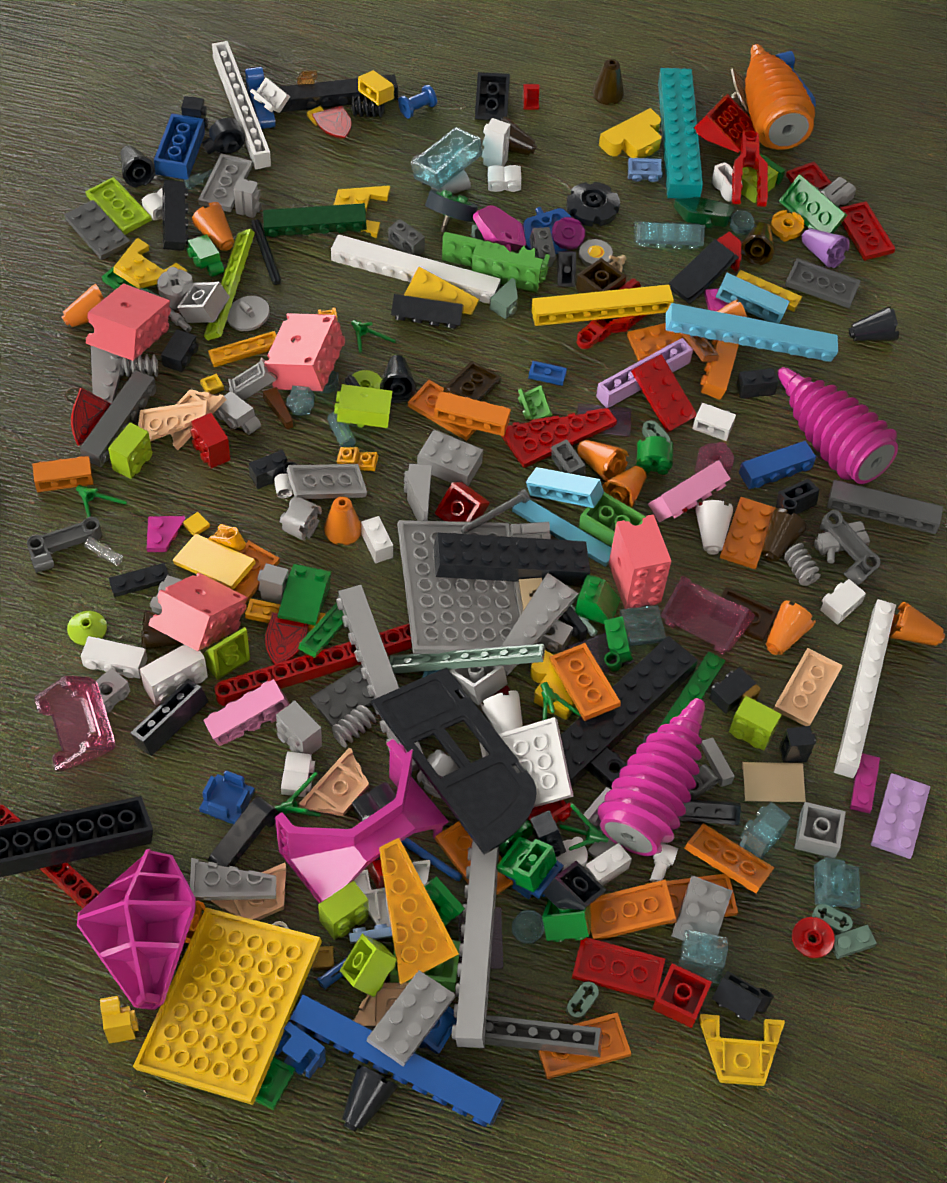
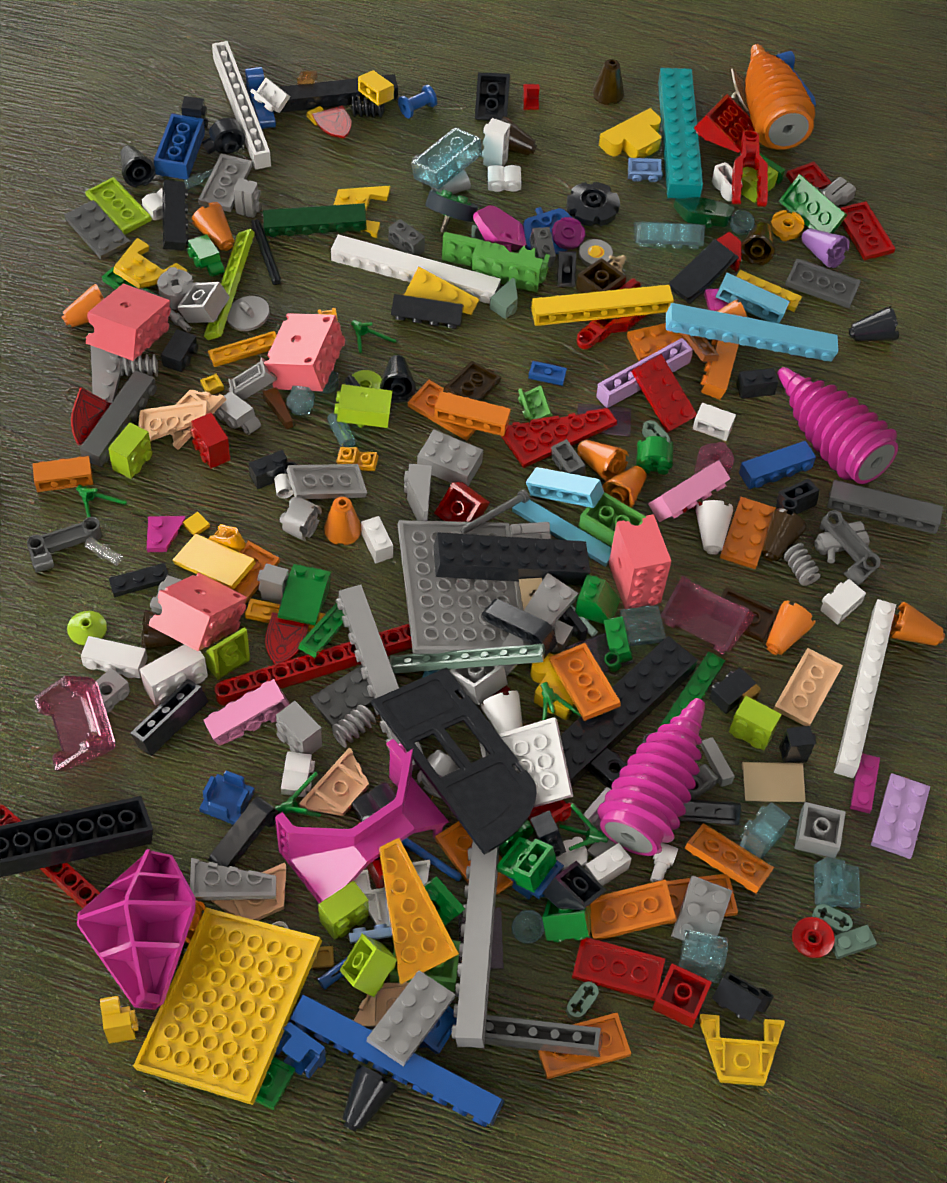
none -> black beam [482,599,557,659]

